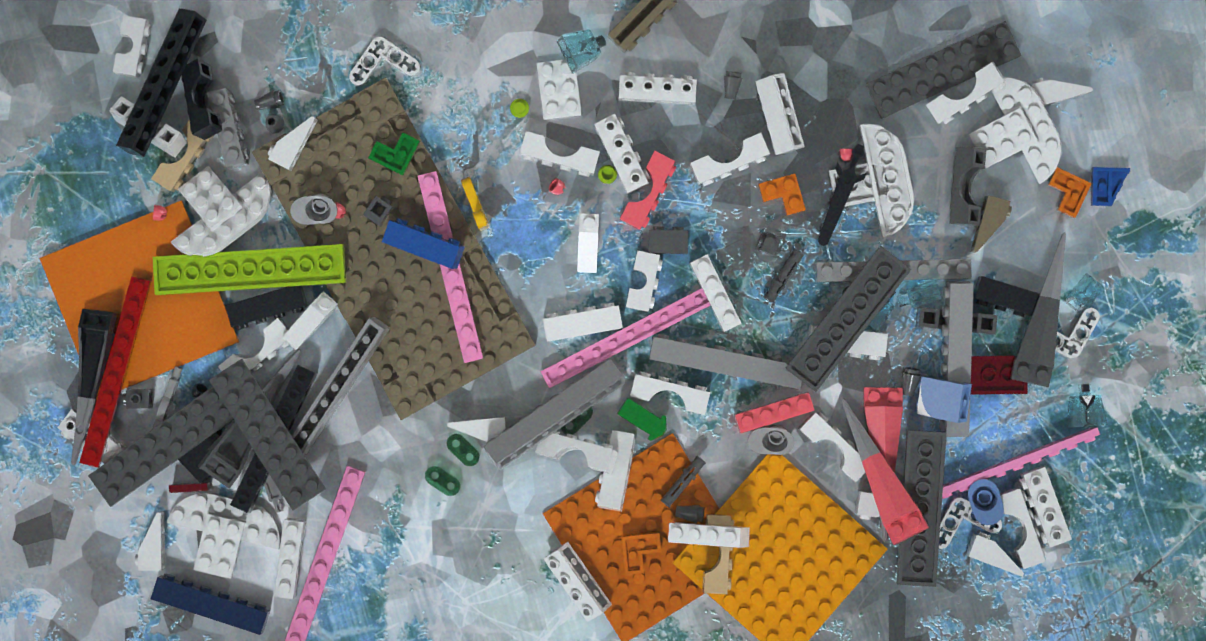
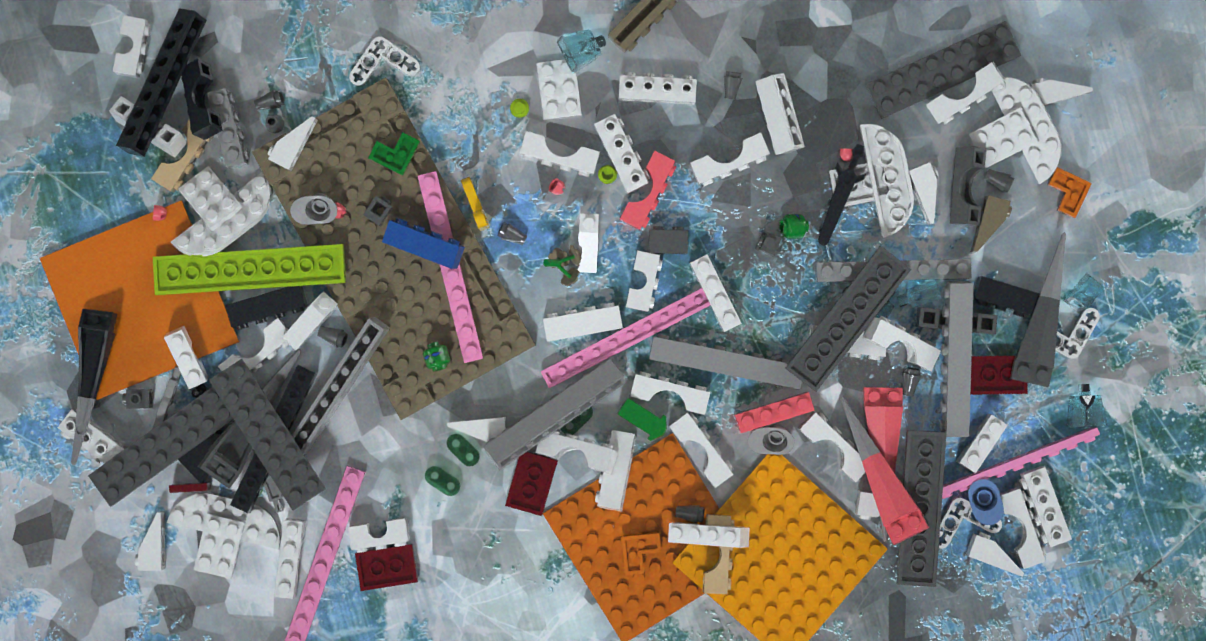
red plate [79,276,151,468] -> none
dark blue brick [150,574,270,635] -> none
white brick [544,542,612,622] -> none
dark grey pin [661,456,706,508] -> none
orange plate [758,174,806,216] -> none
dark grey pin [763,249,804,304] -> none
medium blue panel [916,376,972,423] -> none
blue wing [1091,167,1130,206] -> none
none -> white arch [164,326,209,389]
none -> dark grey cone [317,326,348,348]
none -> white arch [348,517,410,553]
none -> dark red plate [355,544,418,591]
none -> green head [423,342,451,372]
none -> dark grey cone [497,222,527,245]
none -> dark red plate [505,452,558,516]
none -> dark tan plant [543,245,582,287]
none -> white arch [669,412,734,488]
none -> green head [779,214,809,239]
none -> white arch [862,316,941,372]
none -> white slope [909,163,938,225]
none -> white arch [956,414,1008,473]
none -> dark grey cone [984,169,1015,192]

